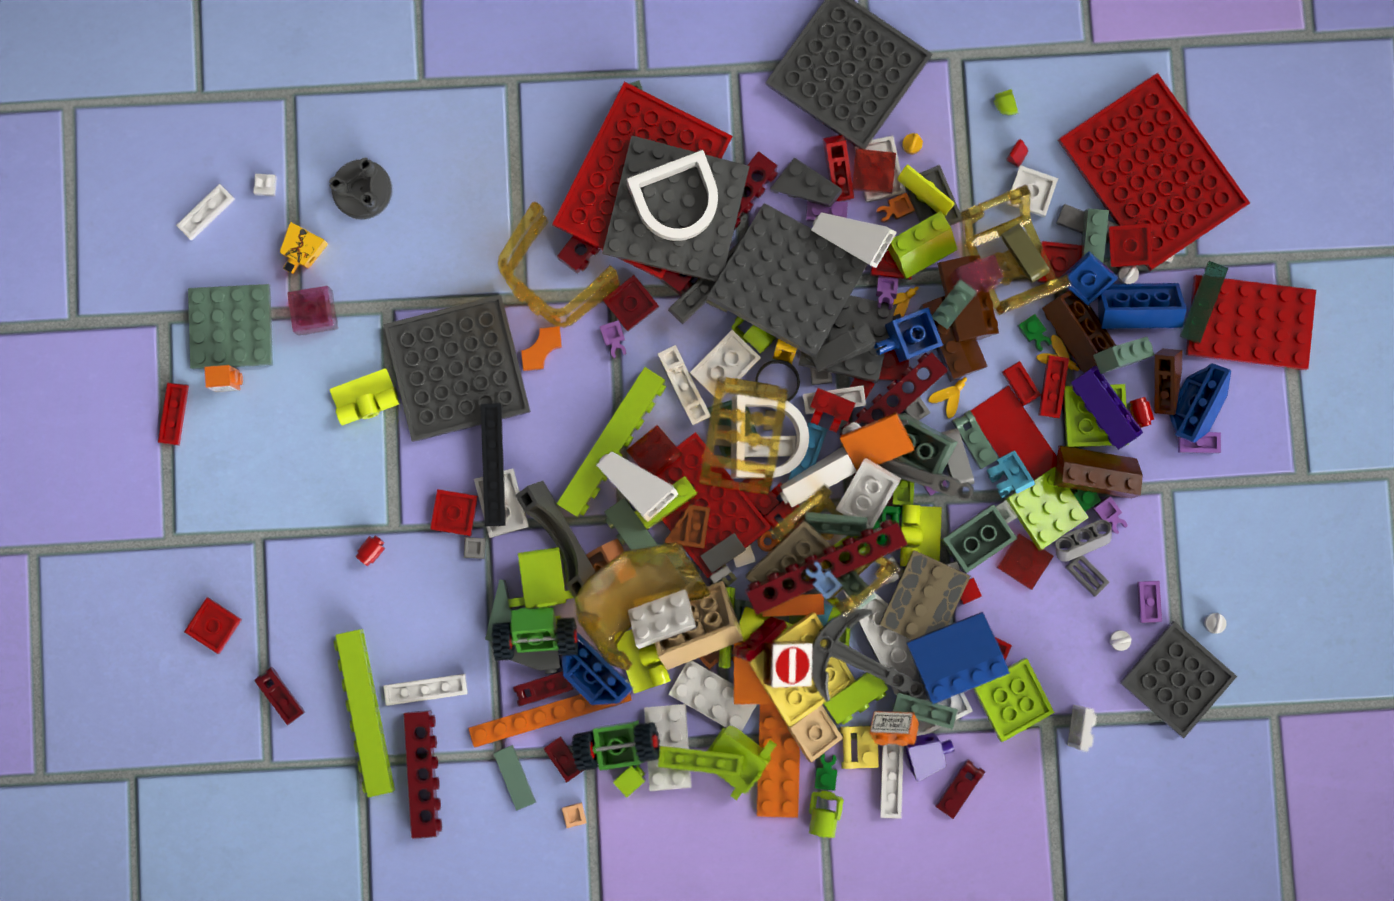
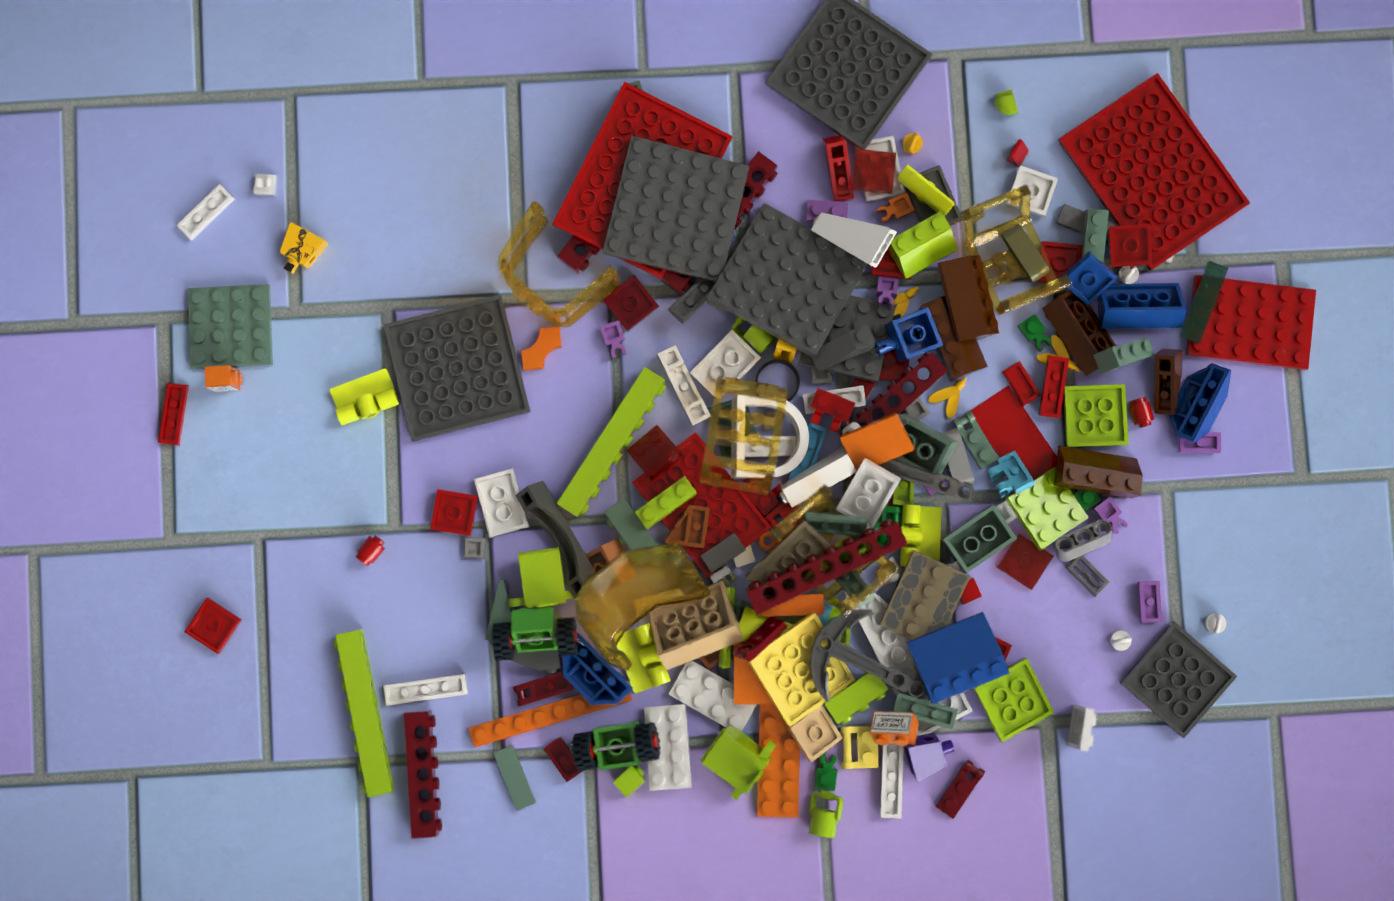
dark red plate [254,667,305,725] -> none
clear pink brick [287,286,338,336] -> none
dark grey piece [329,158,392,219] -> none
black plate [481,403,506,527] -> none
light nougat tile [562,802,587,828] -> none
white slope [597,451,678,522] -> none
white window [626,150,718,241] -> none
white plate [628,589,696,649] -> none
lime plate [658,746,744,777] -> none
piece [763,641,813,687] -> none
dark grey wing [770,158,843,207] -> none
medium blue plate [805,561,842,600] -> none
sand green plate [932,279,977,329] -> none
clear pink brick [950,254,1003,297] -> none
dark purple brick [1071,365,1143,450] -> none

